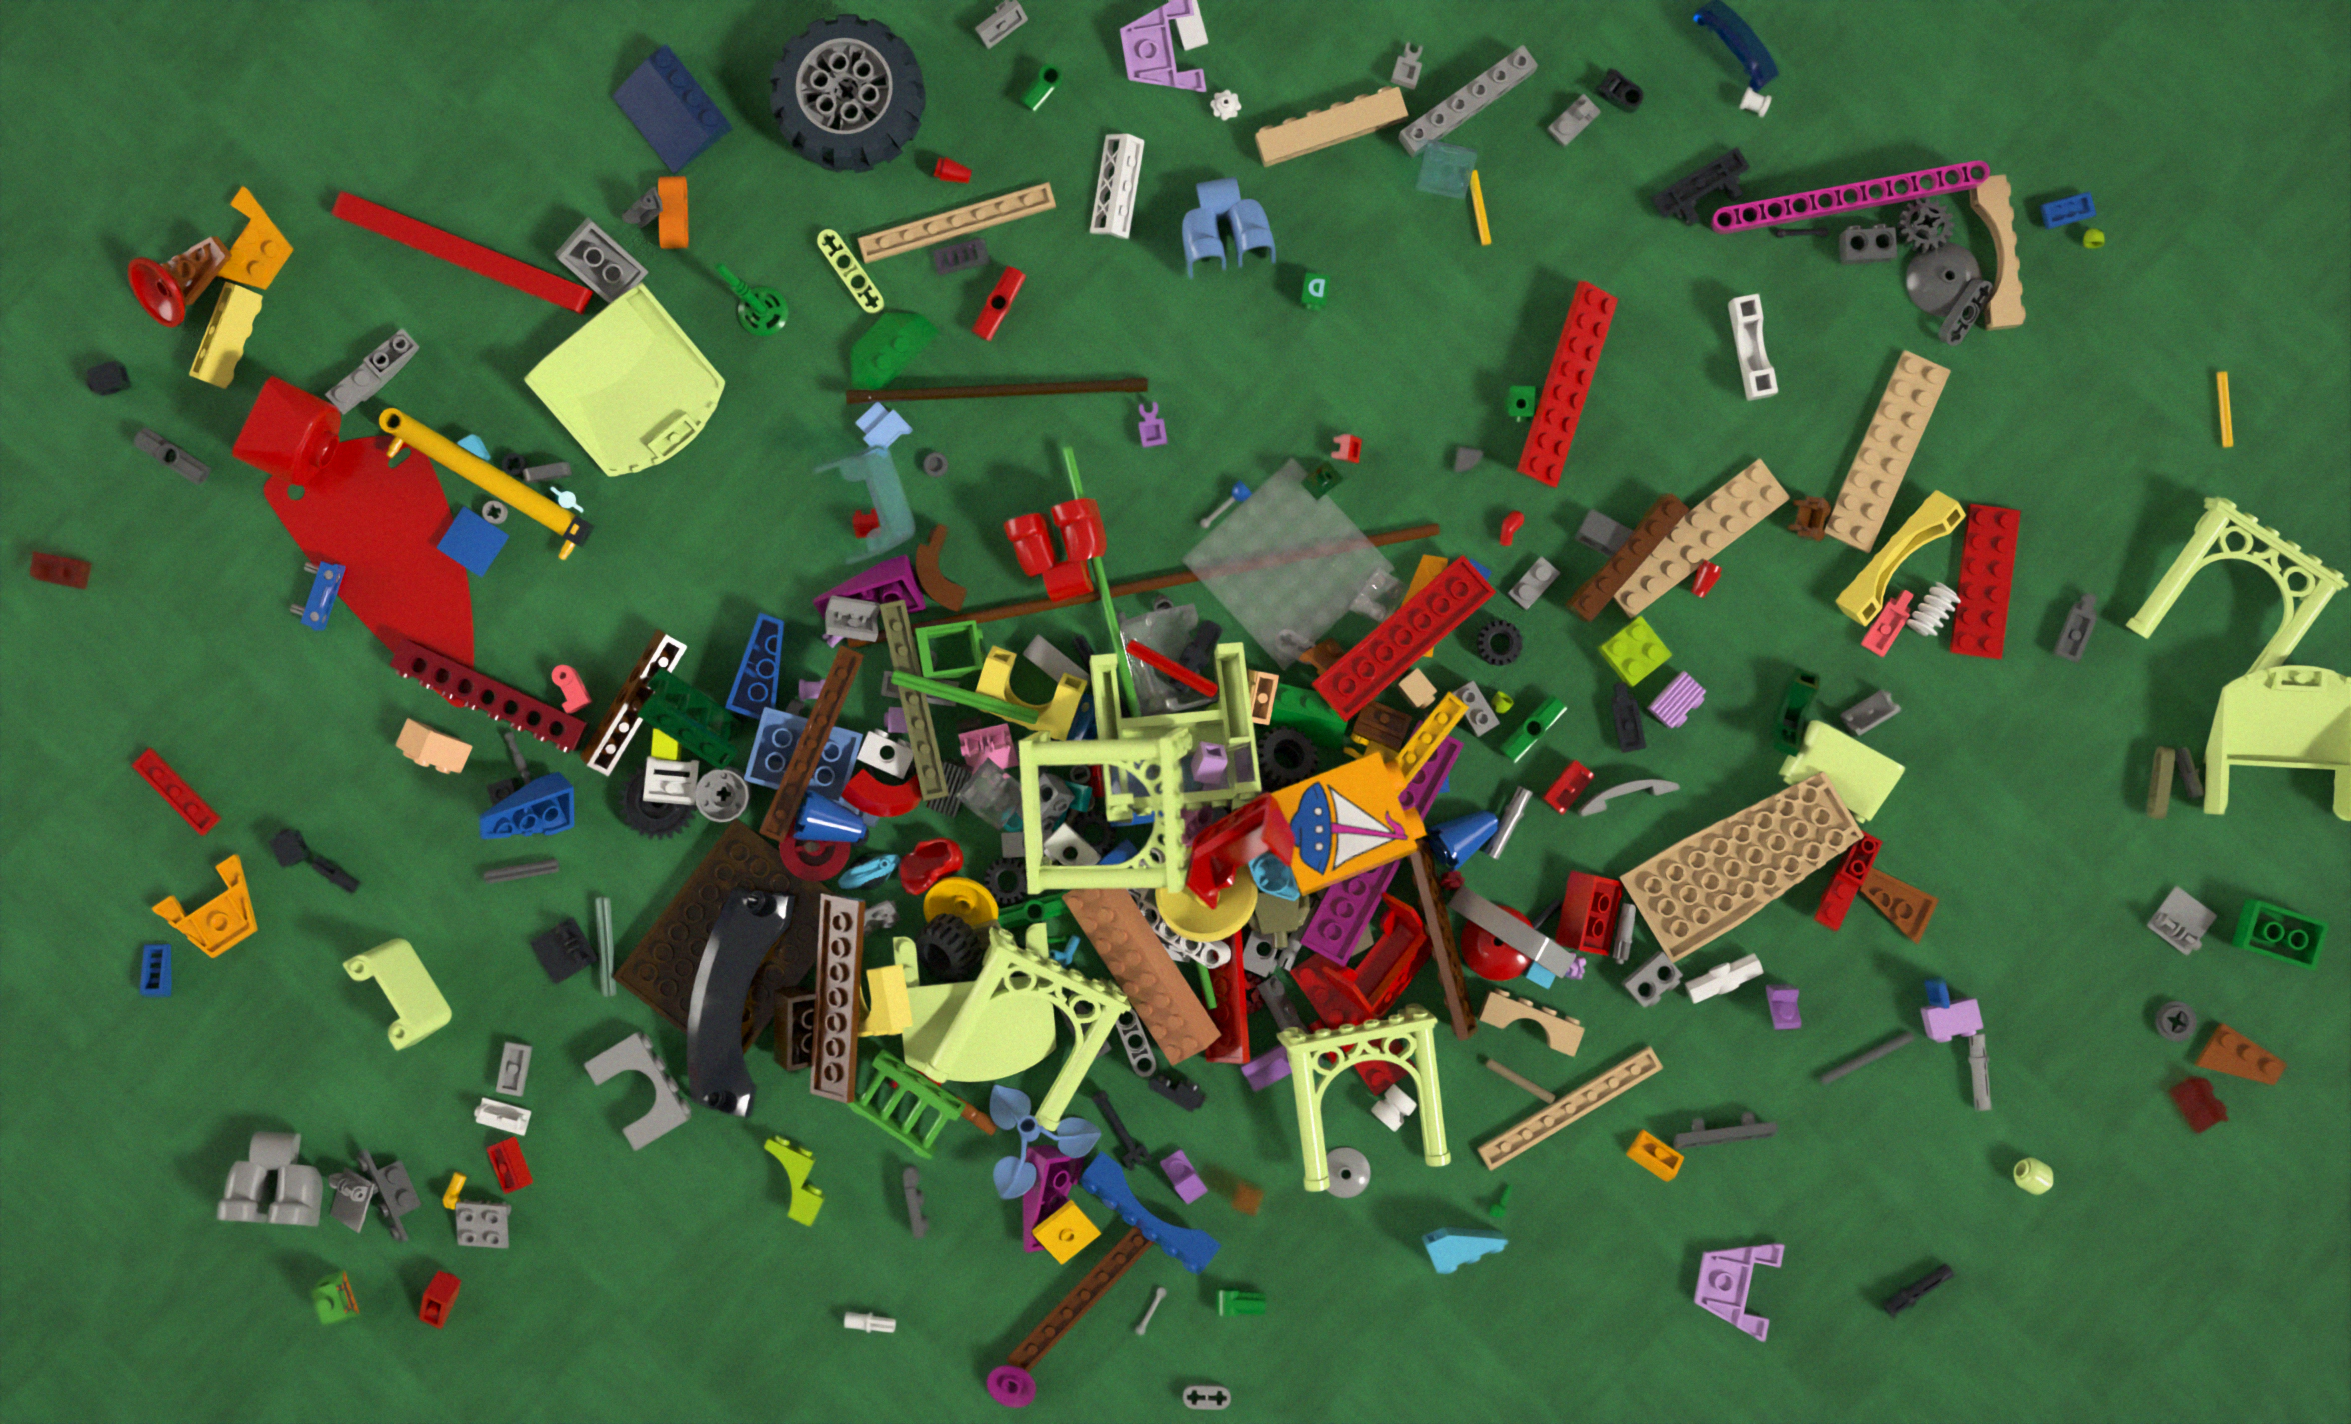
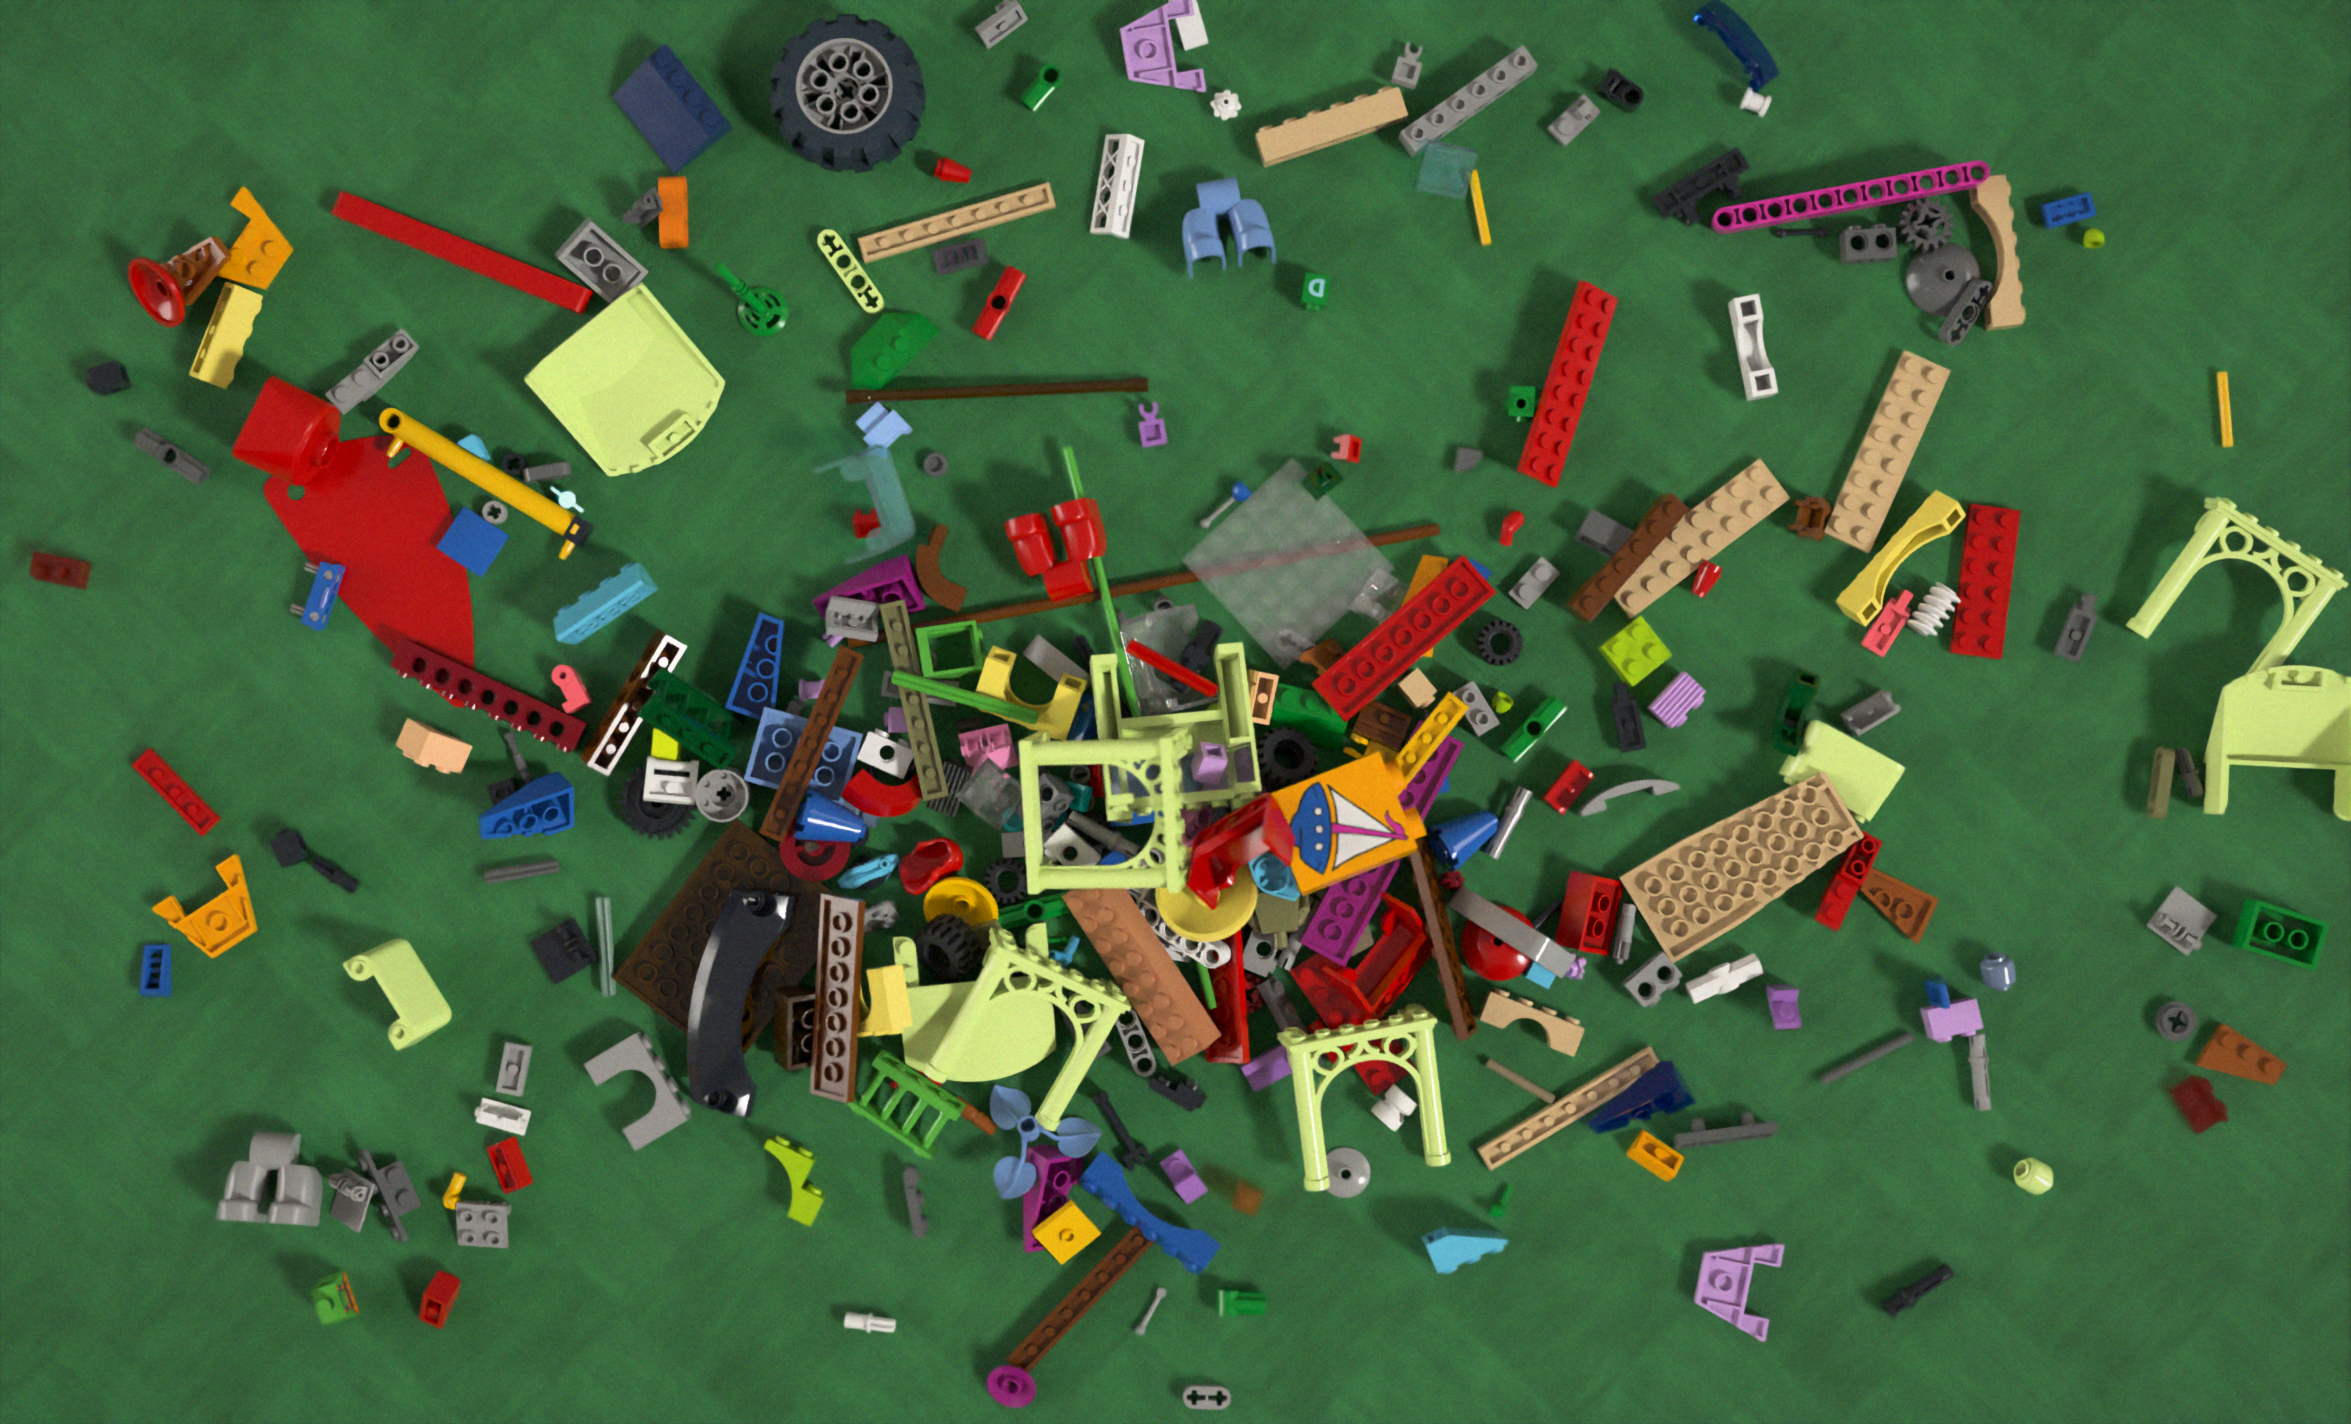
none -> medium azure slope [553,562,658,645]
none -> light grey pin [1067,809,1140,859]
none -> clear blue wedge [1588,1060,1697,1135]
none -> sand blue head [1980,952,2017,991]

